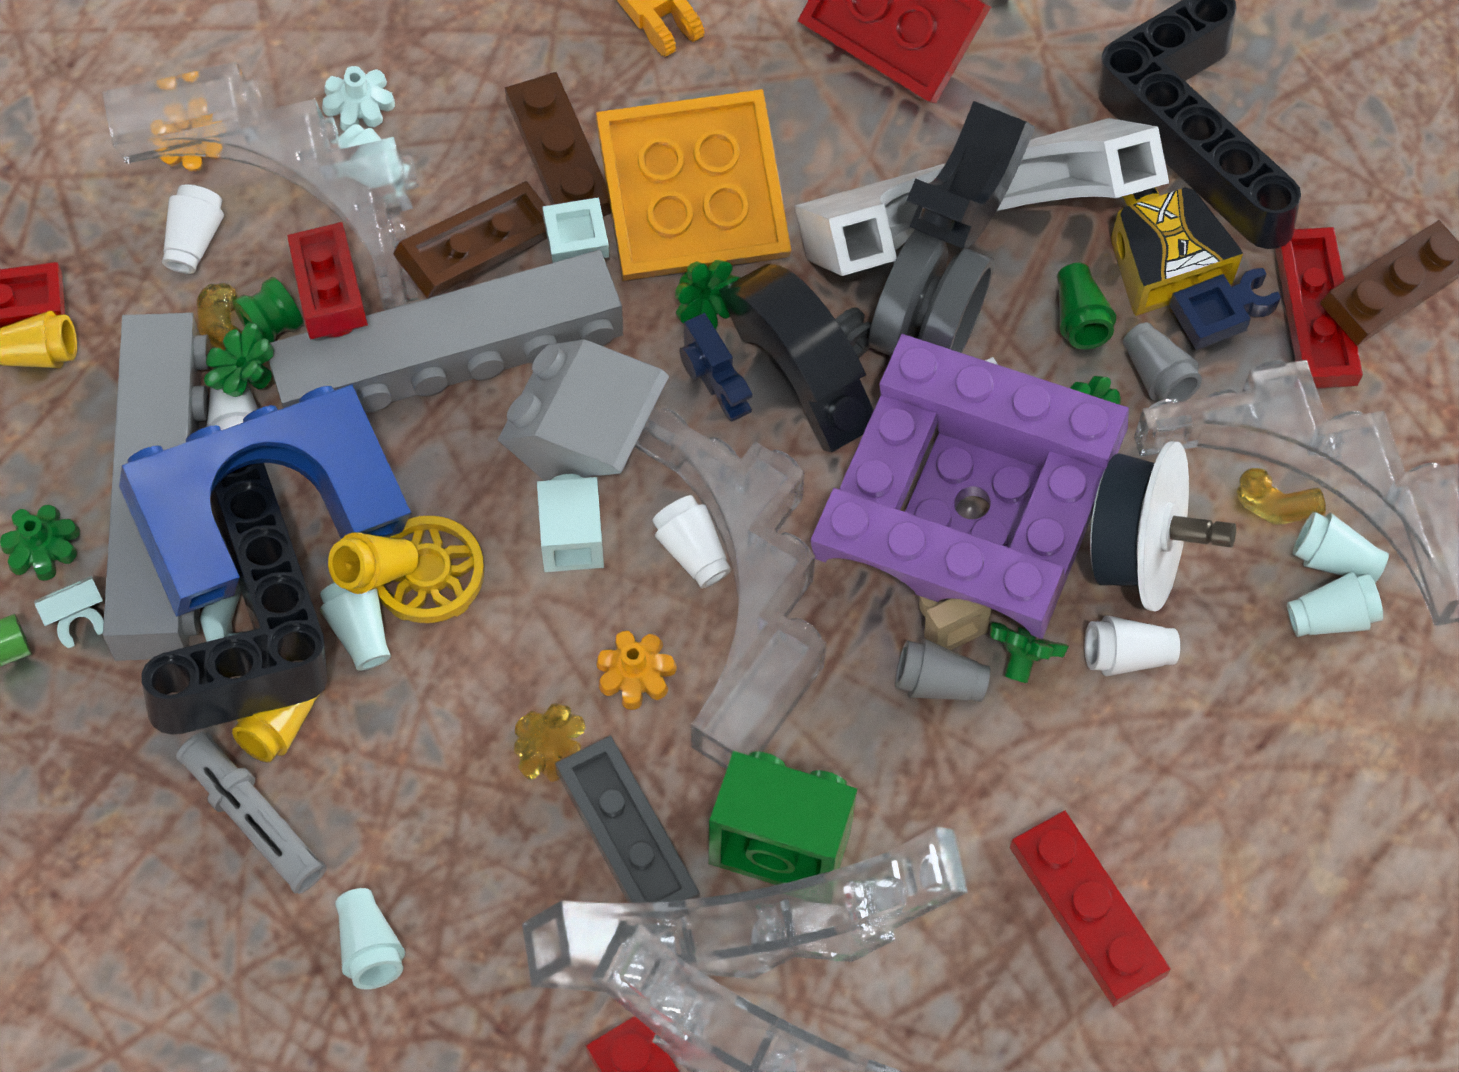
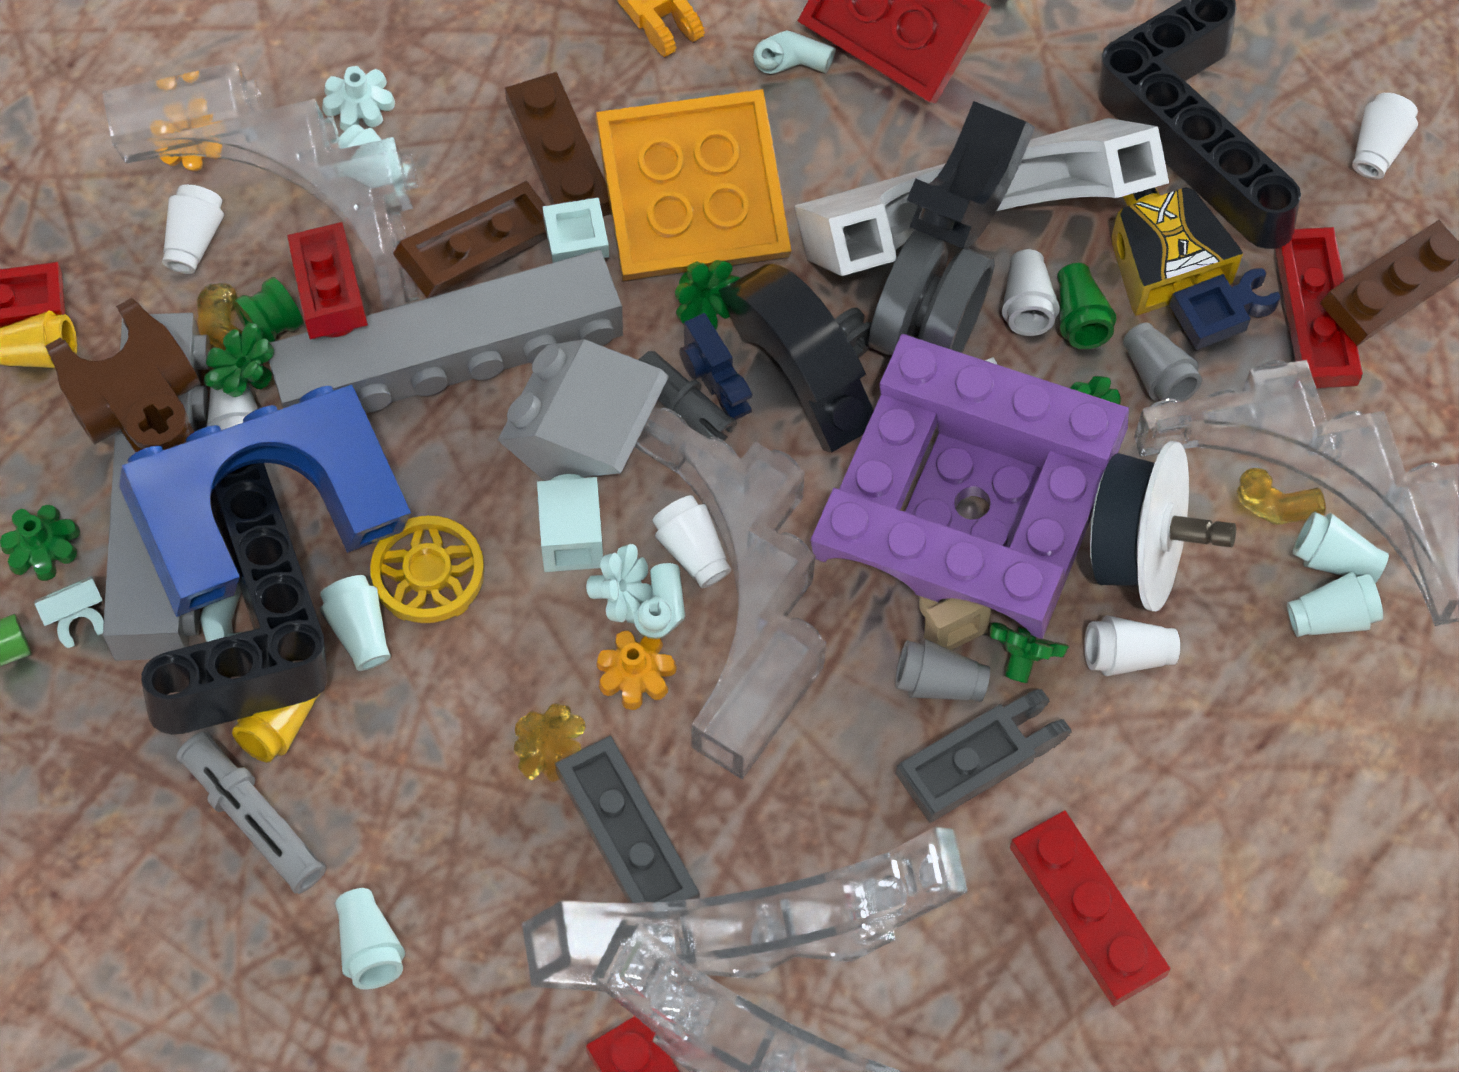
yellow cone [328,532,418,594] -> none
green brick [708,751,858,901] -> none
none -> reddish brown piece [45,298,200,453]
none -> light aqua plant [586,544,653,624]
none -> light aqua arm [634,563,685,639]
none -> dark grey axle [639,351,737,450]
none -> light aqua arm [753,30,835,74]
none -> dark grey hinge [895,688,1072,823]
none -> white cone [1002,249,1060,336]
none -> white cone [1352,93,1418,179]

